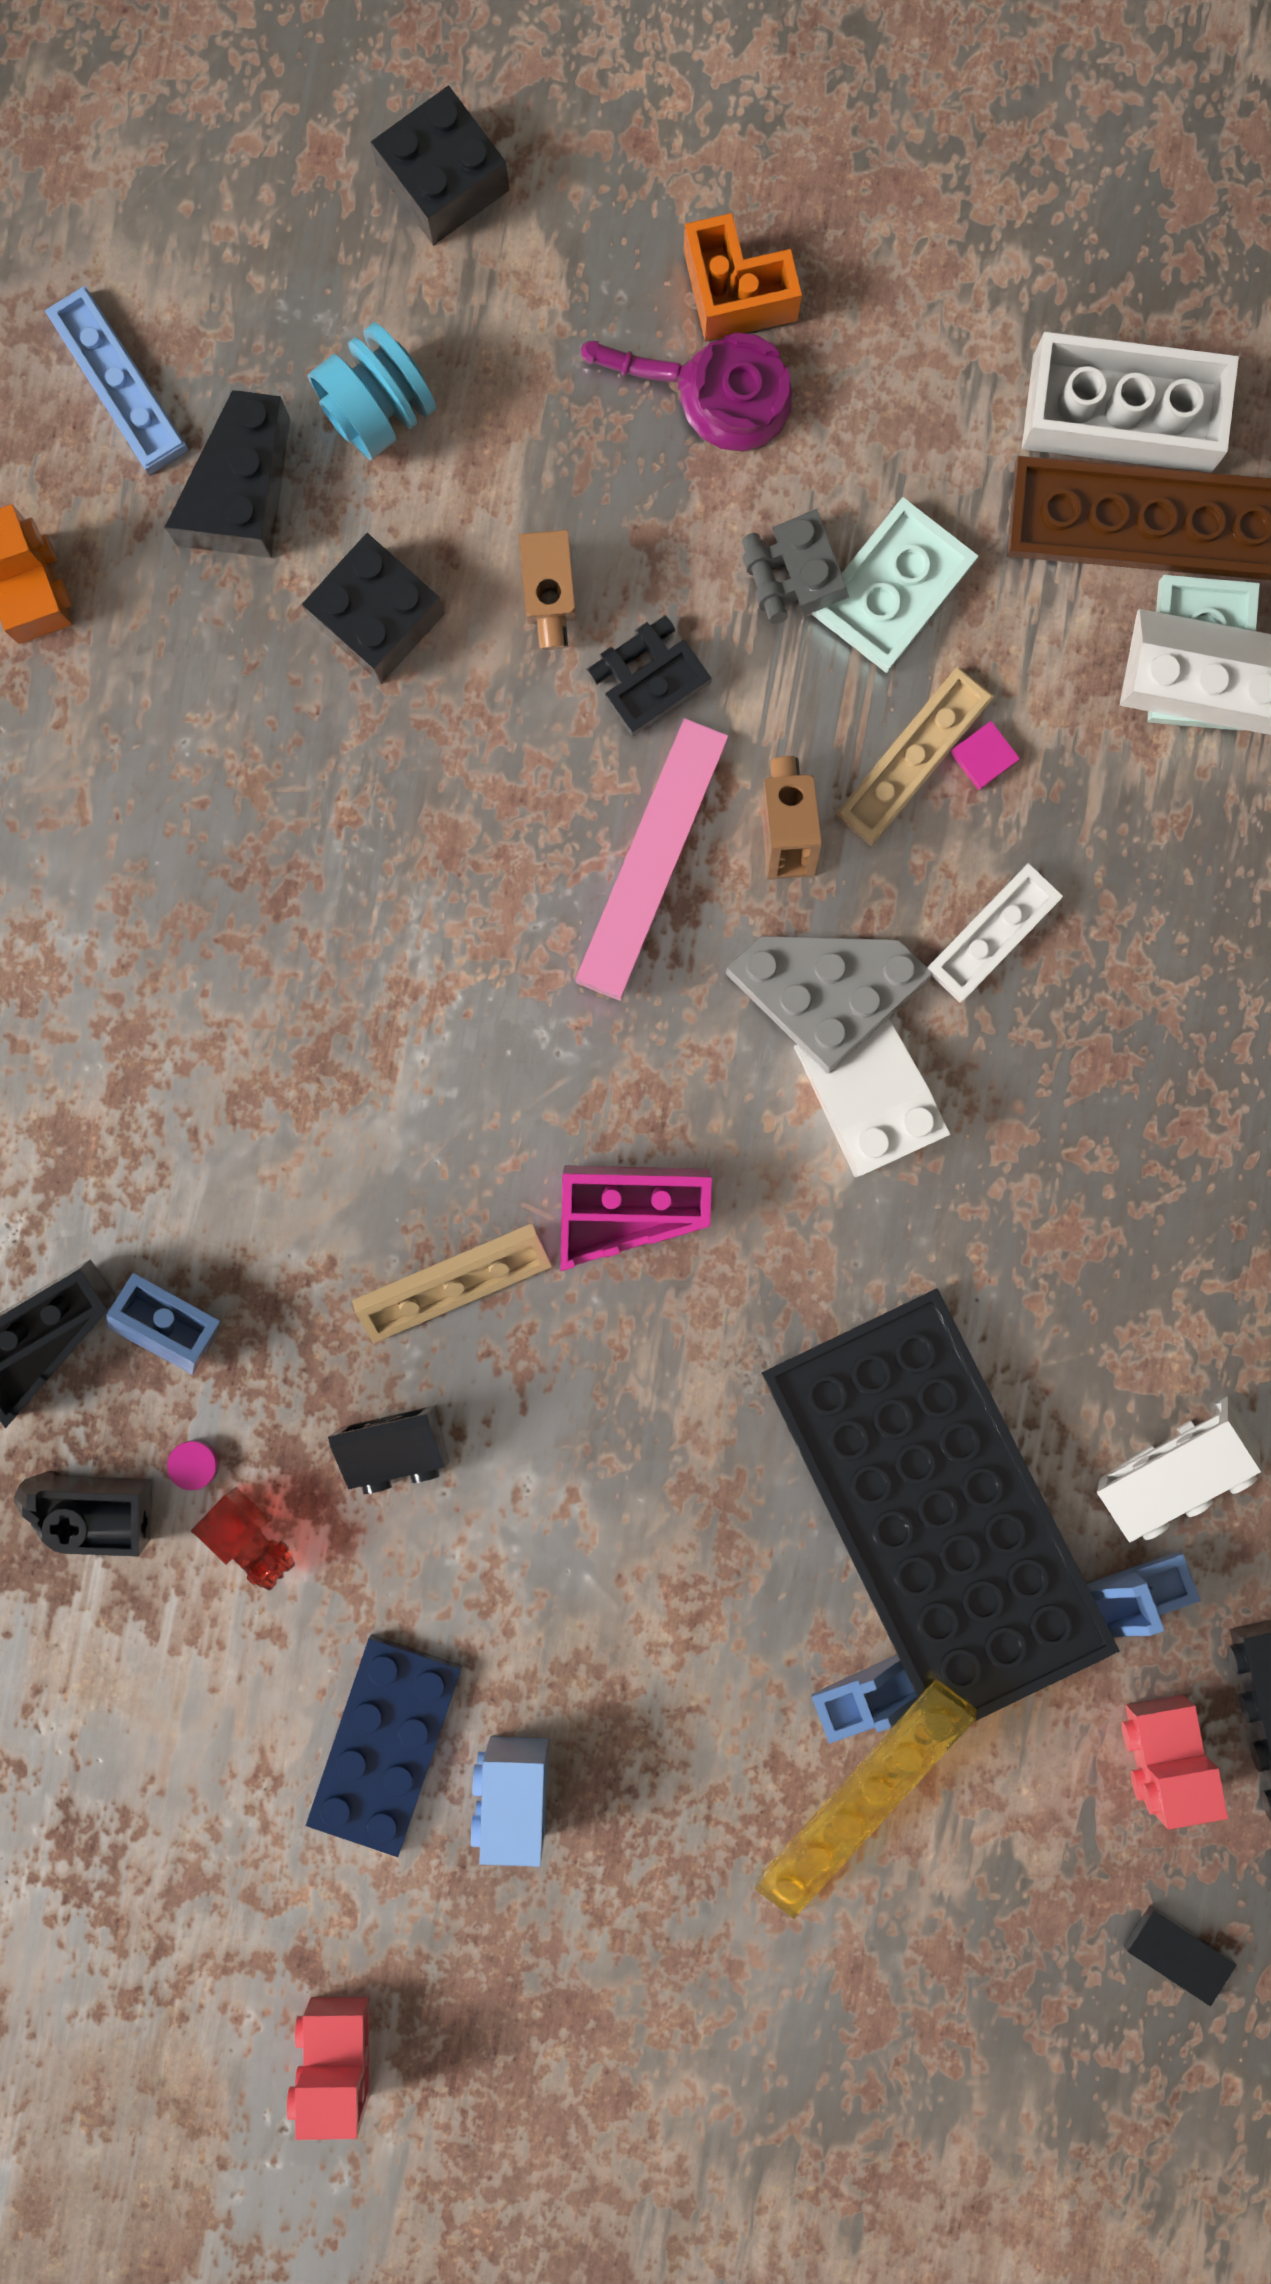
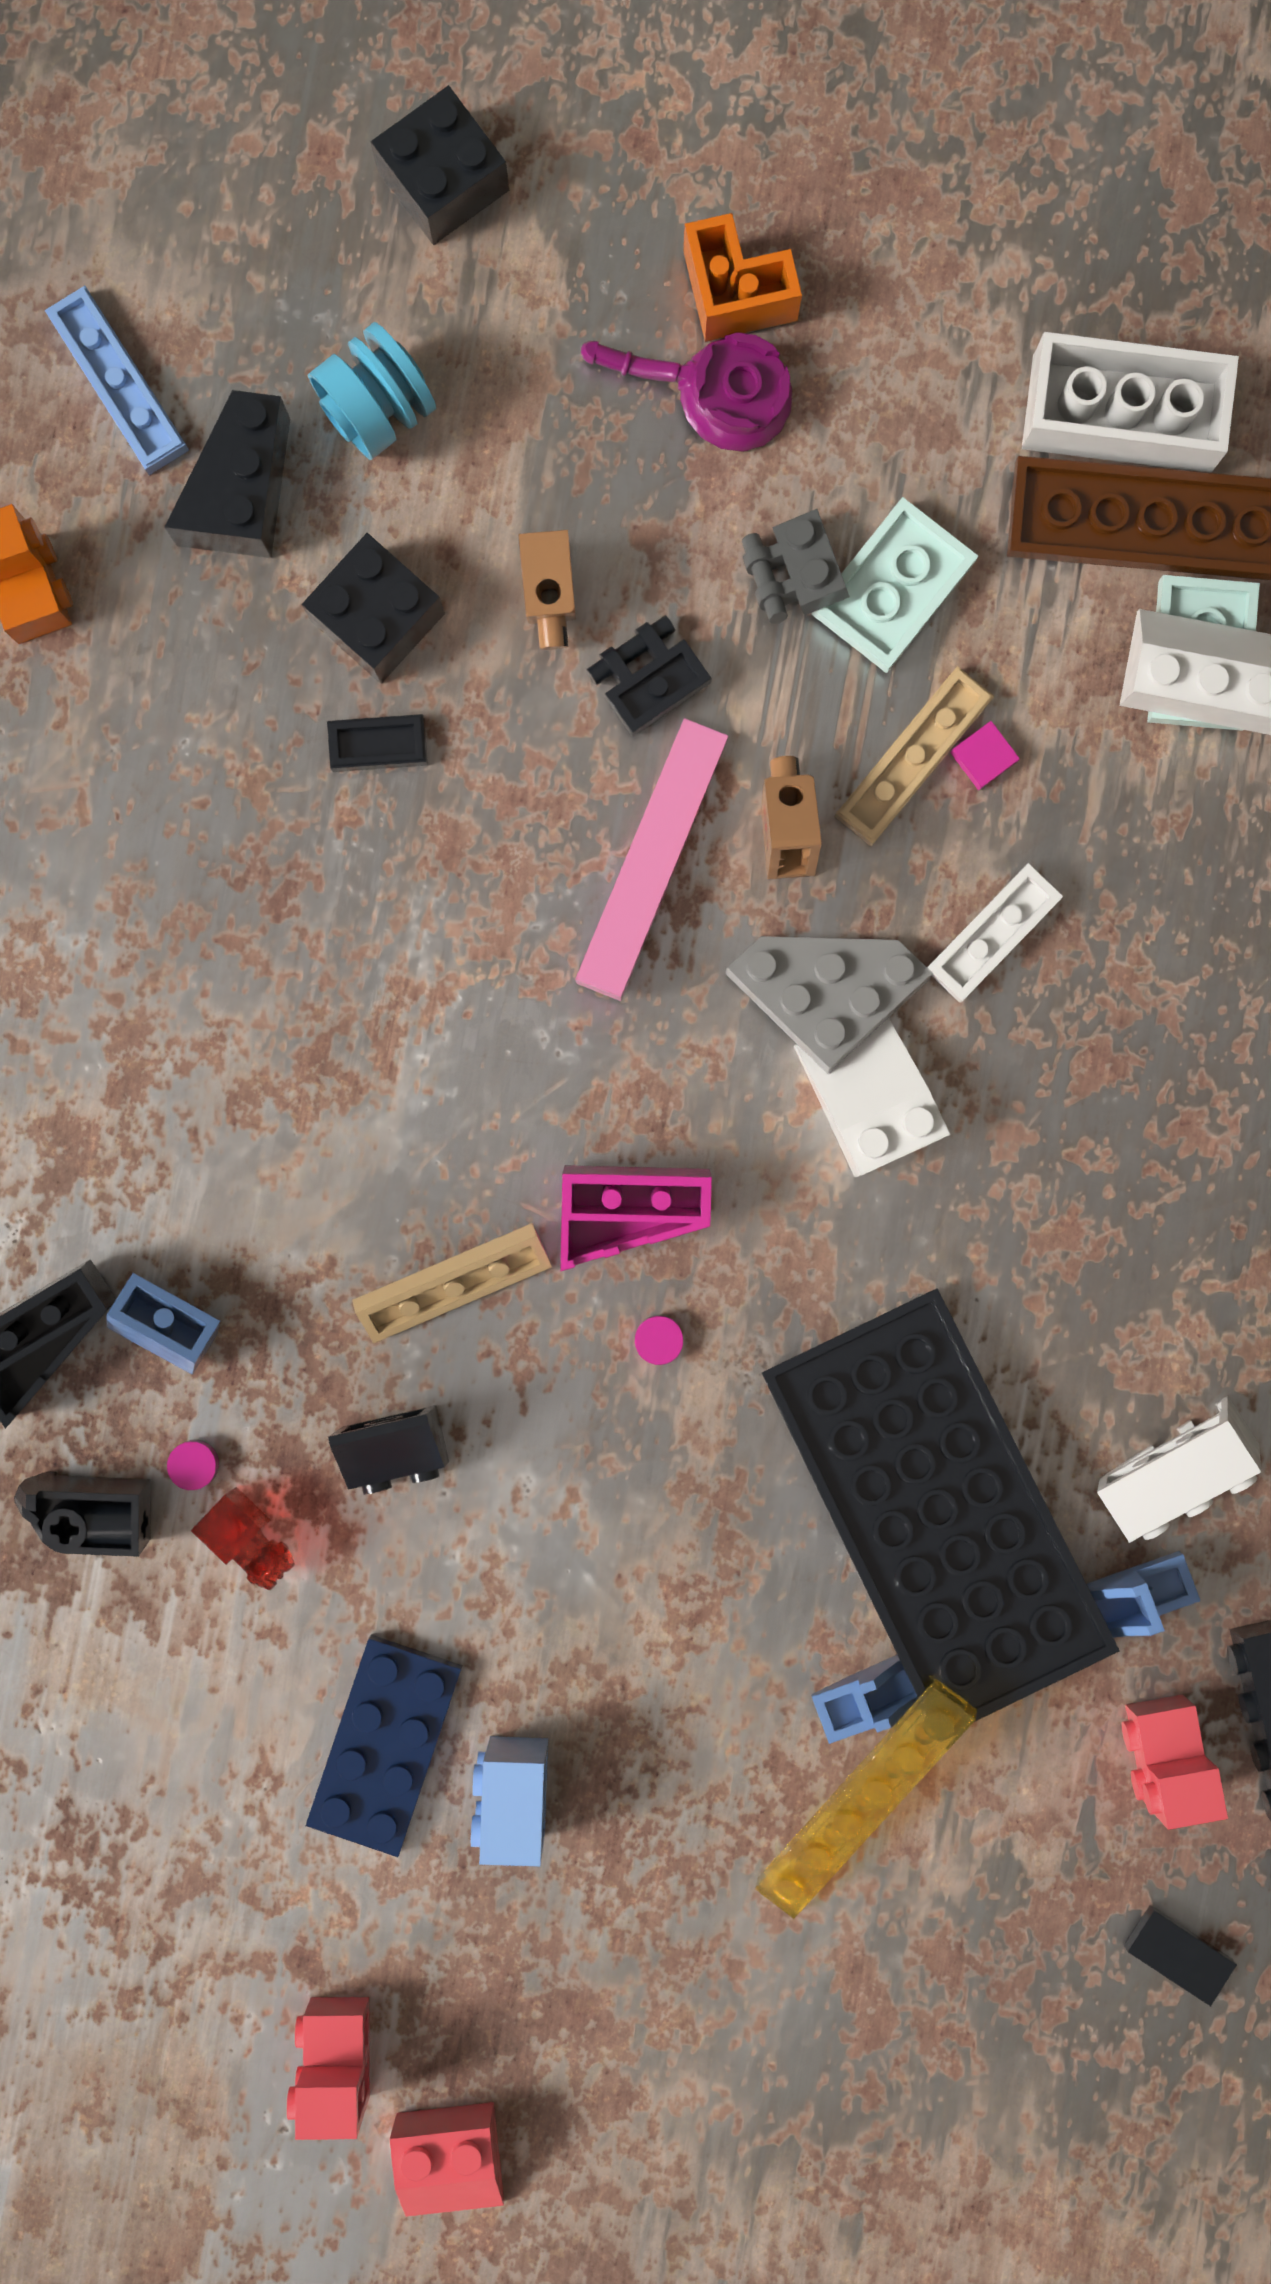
none -> black tile [327,714,428,772]
none -> coral slope [390,2102,504,2217]
none -> dark pink tile [635,1315,683,1365]

